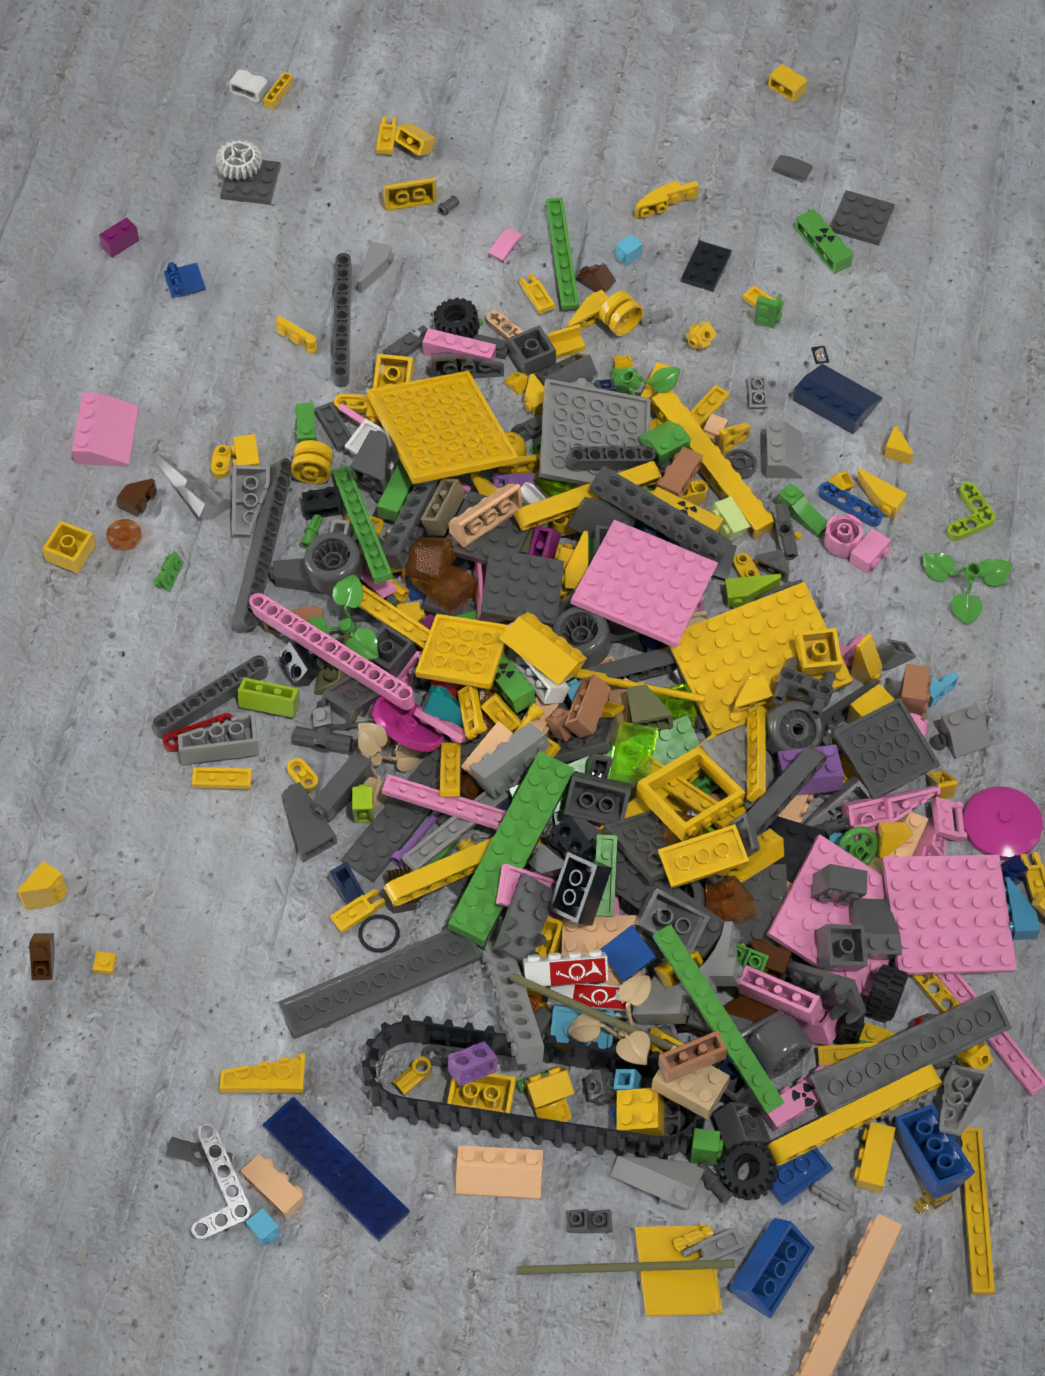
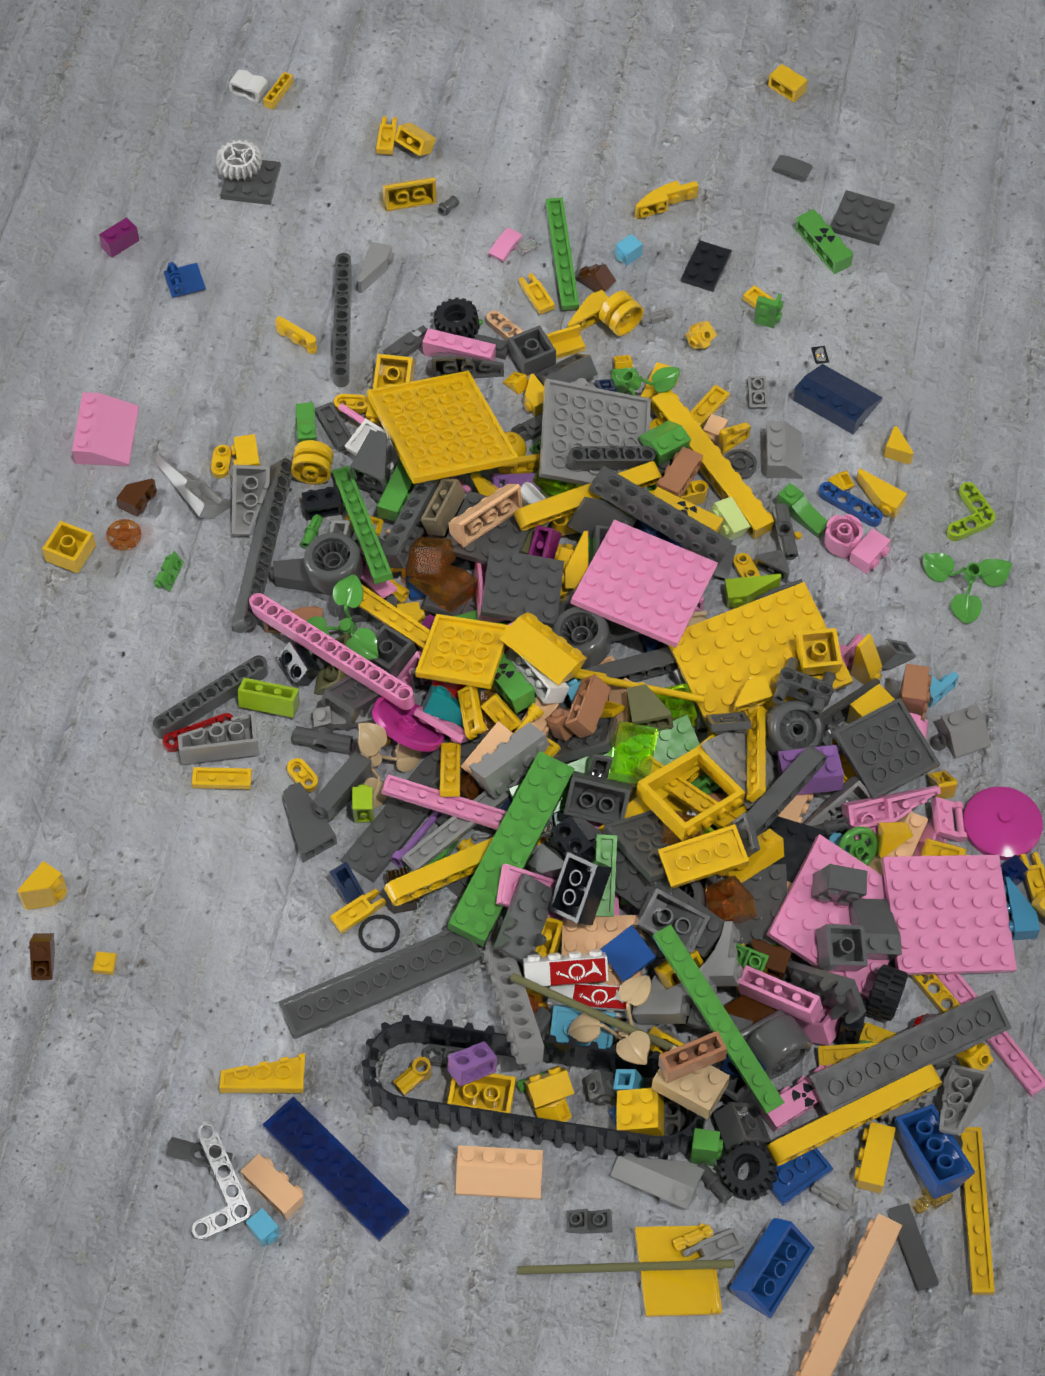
none -> dark grey plate [706,711,751,734]
none -> dark grey tile [888,1203,939,1291]
none -> yellow hinge [921,838,969,856]

